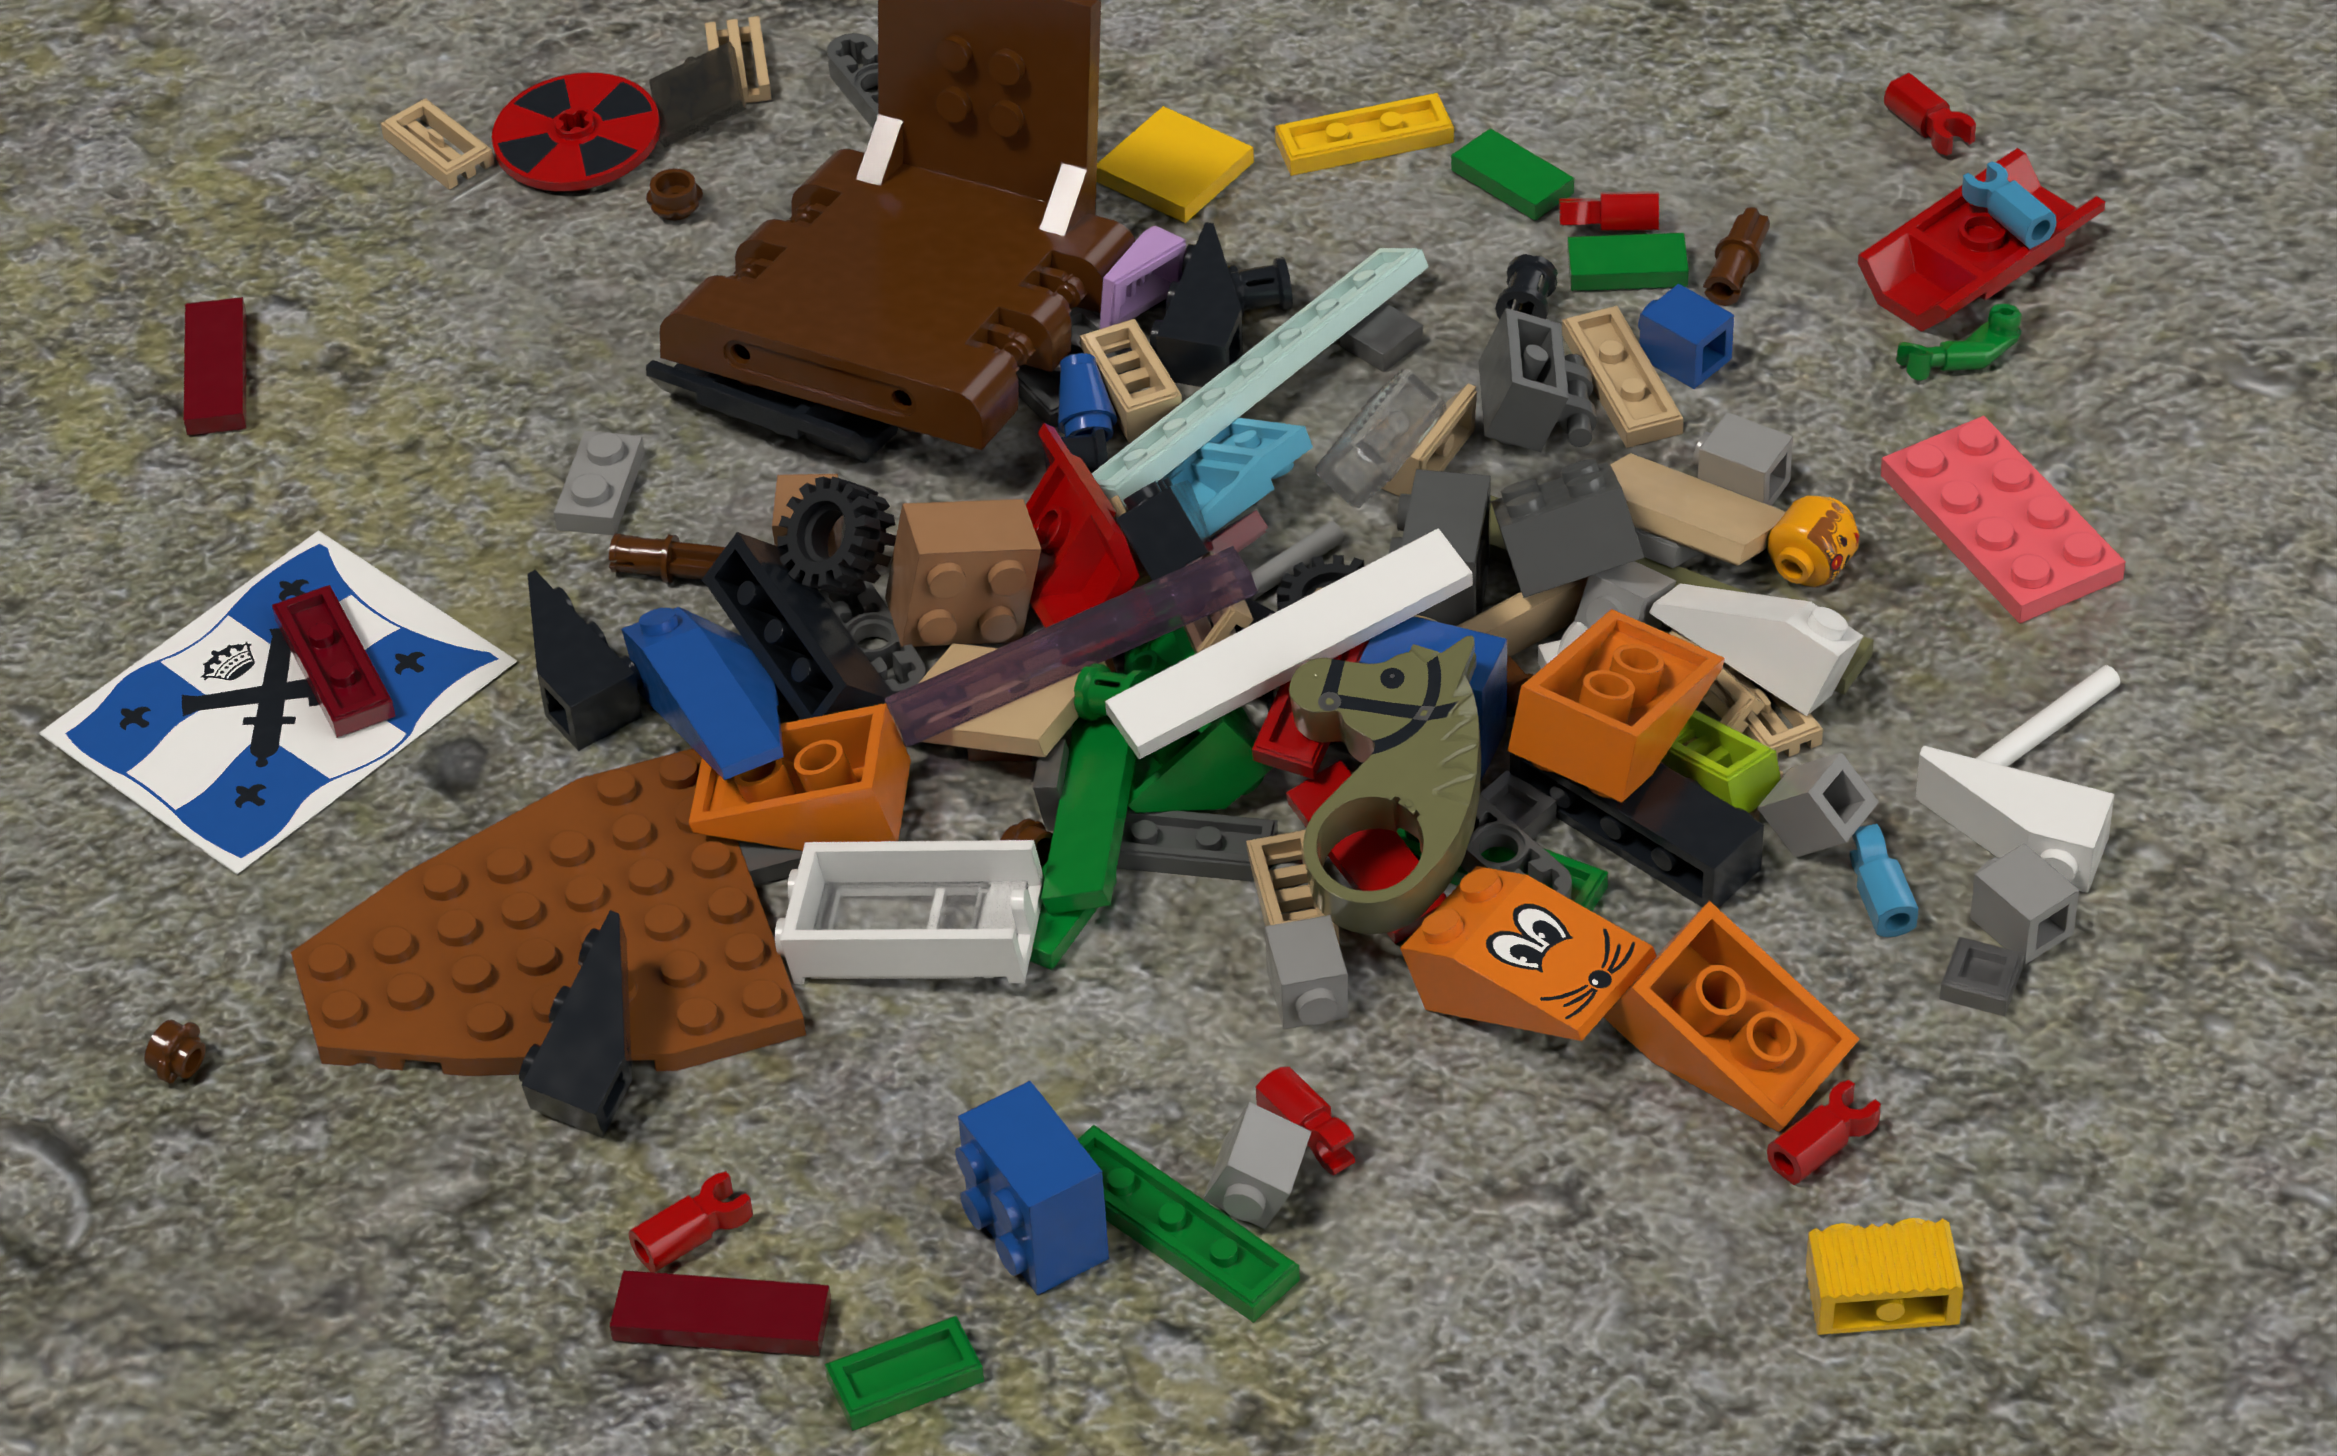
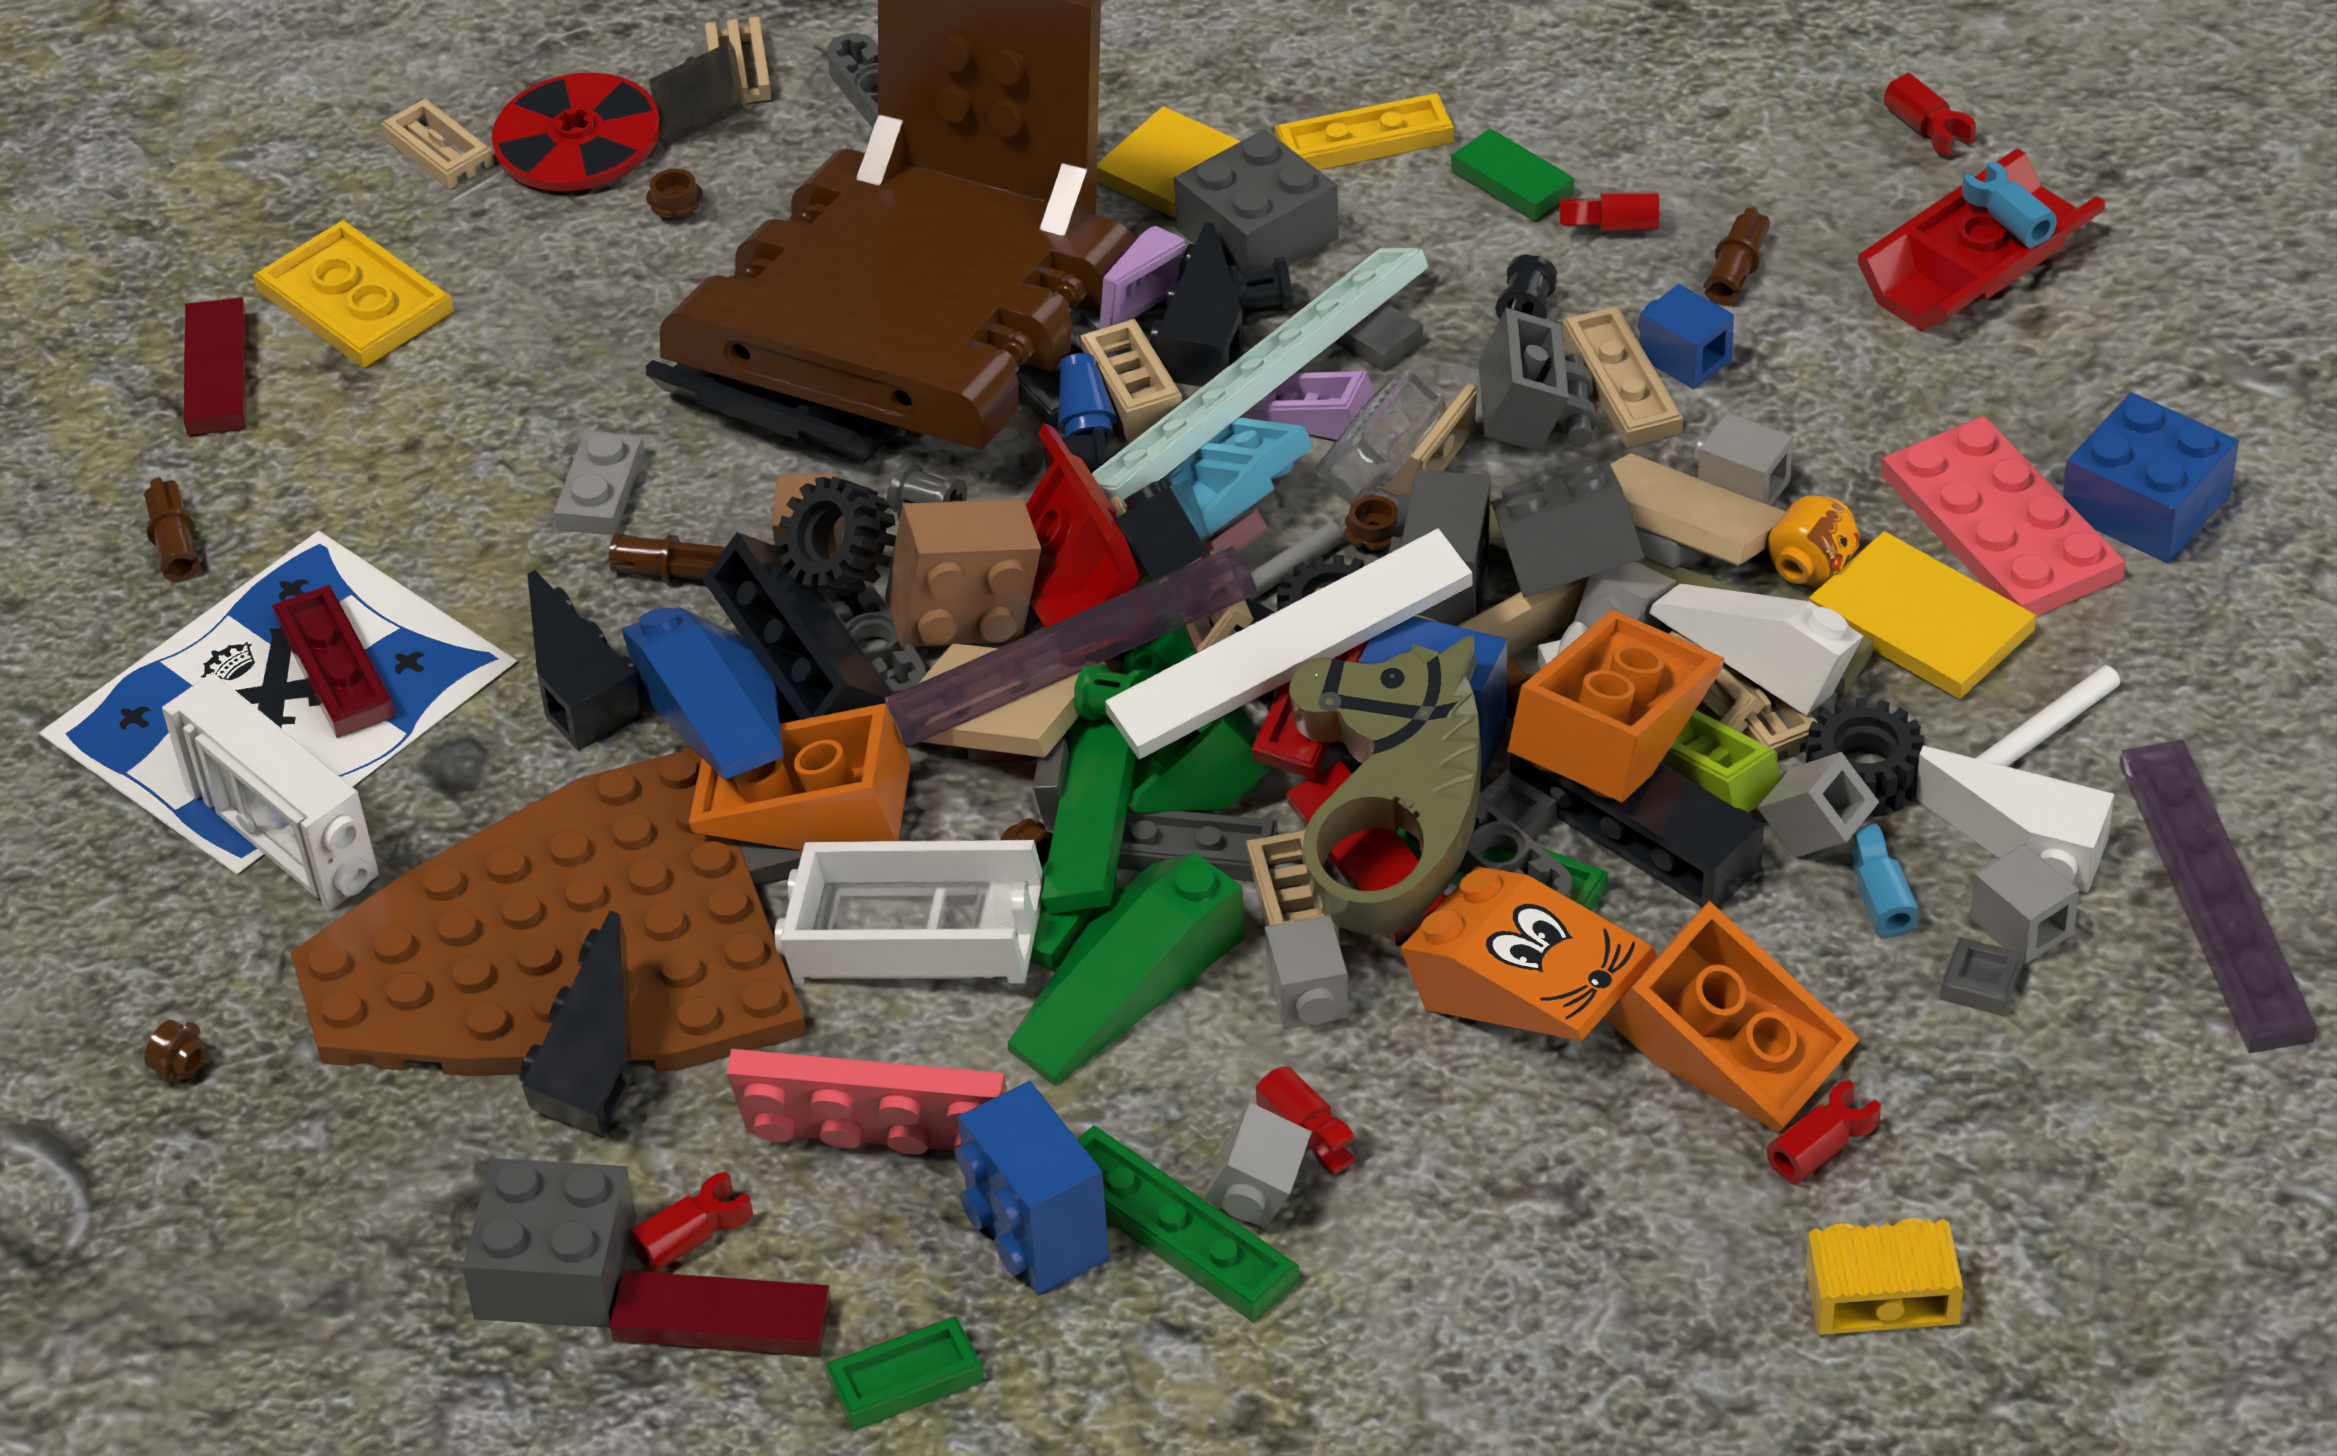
green tile [1567,233,1689,291] -> none
green arm [1896,304,2022,381] -> none
none -> reddish brown axle [144,477,200,582]
none -> white door [162,672,379,912]
none -> yellow tile [253,220,454,369]
none -> dark grey brick [463,1158,636,1328]
none -> coral plate [726,1049,1008,1154]
none -> dark grey bush [887,460,967,514]
none -> green wedge [1007,852,1245,1086]
none -> dark grey brick [1174,129,1339,270]
none -> lavender slope [1241,371,1378,442]
none -> reddish brown plate [1344,495,1404,552]
none -> black tyre [1806,698,1925,818]
none -> yellow tile [1808,531,2037,700]
none -> blue brick [2063,392,2239,563]
none -> clear purple tile [2119,740,2317,1054]

